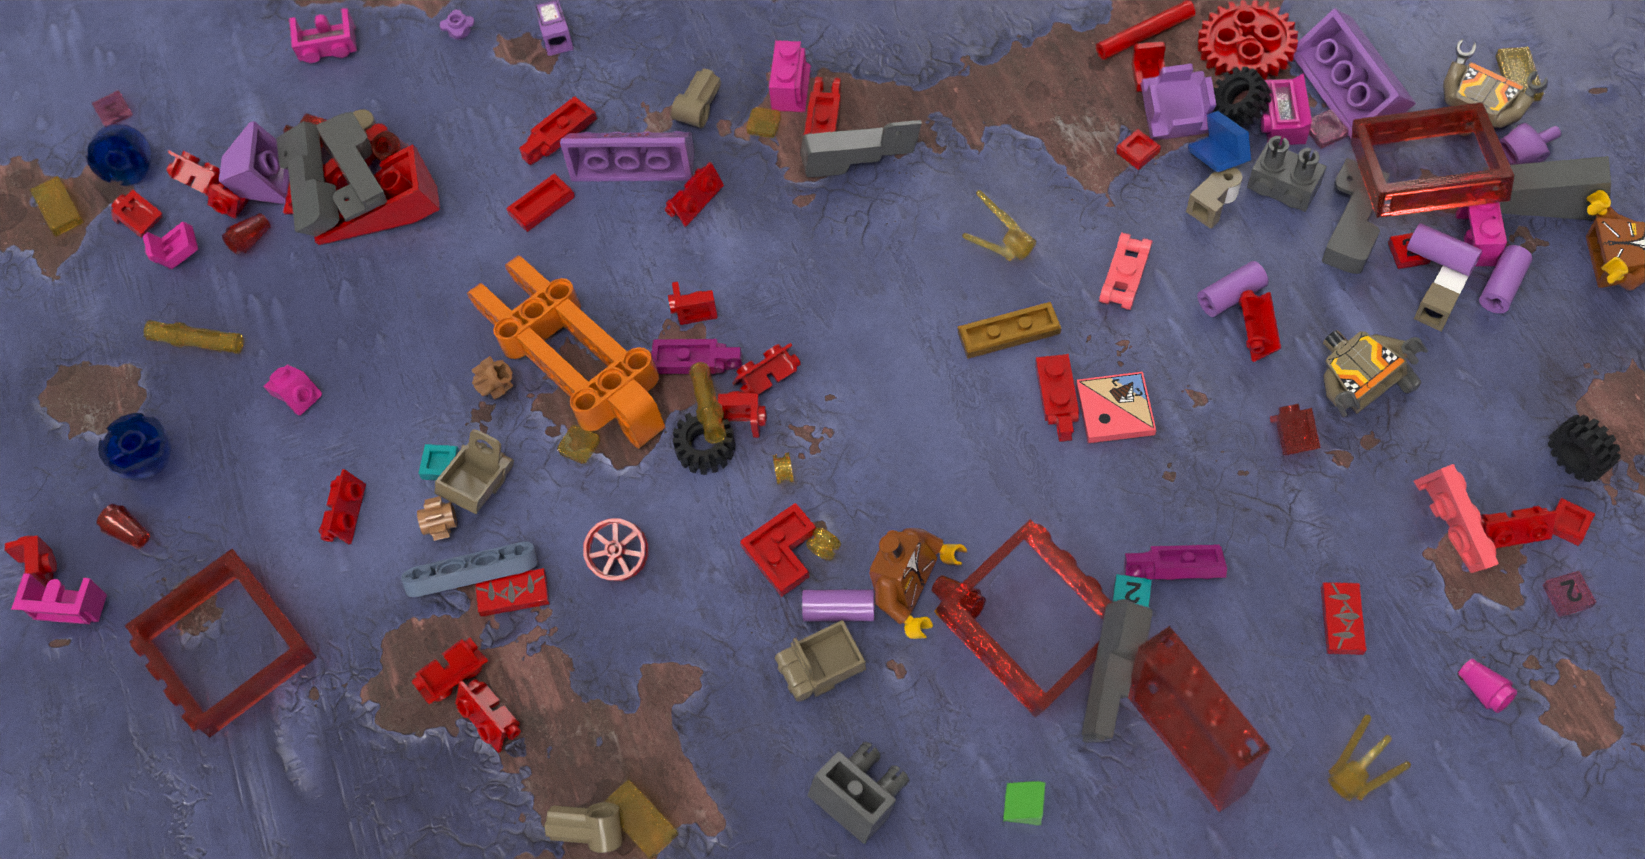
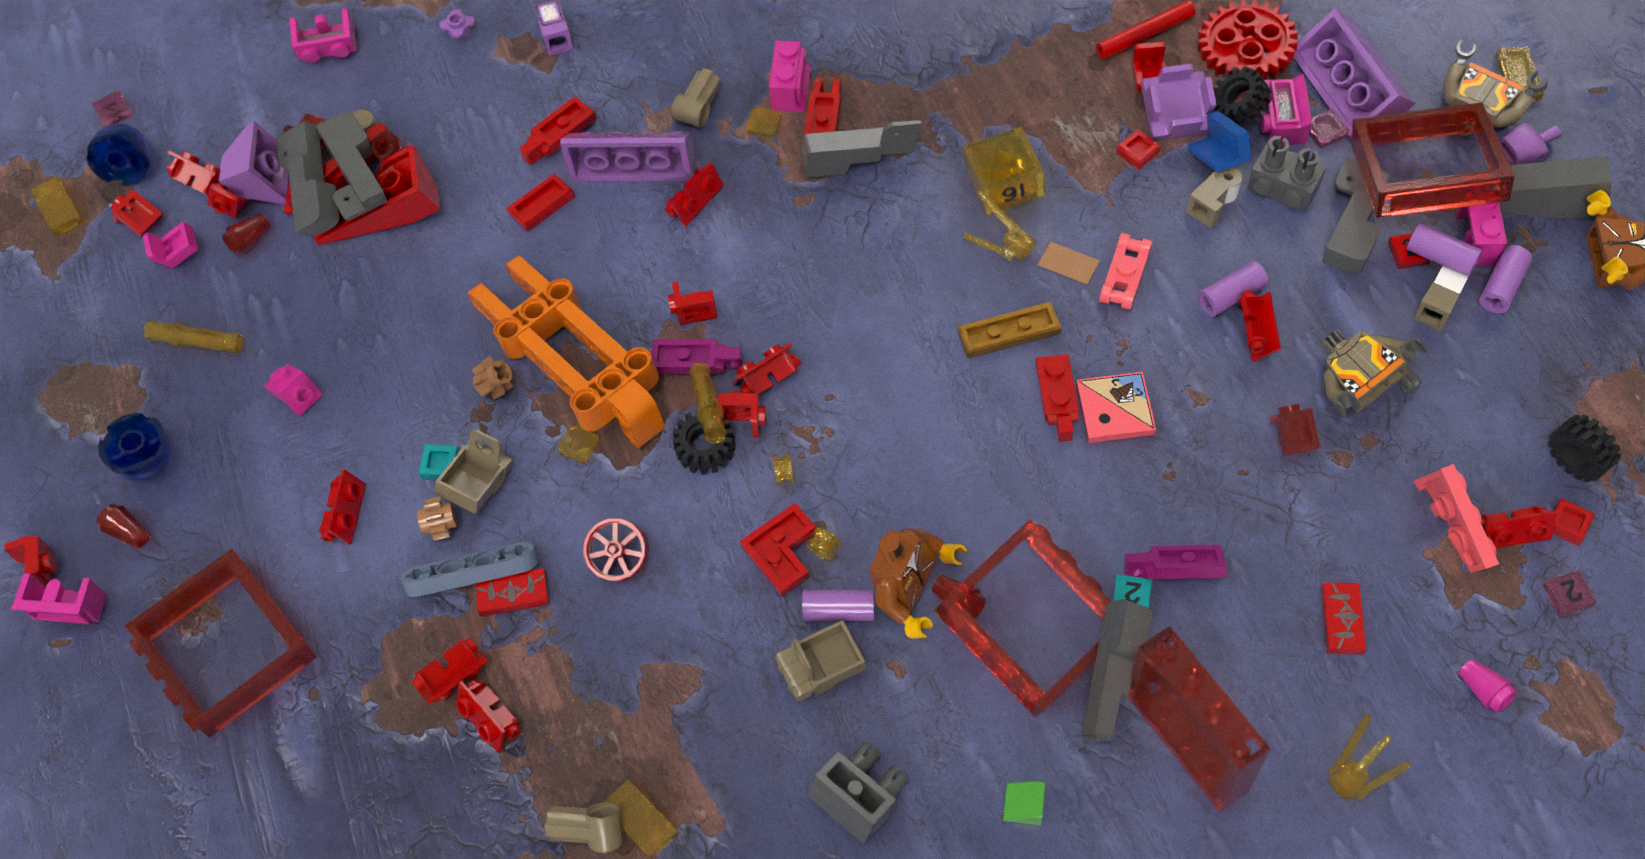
none -> clear yellow brick [963,127,1046,215]
none -> medium nougat sticker [1038,241,1100,285]

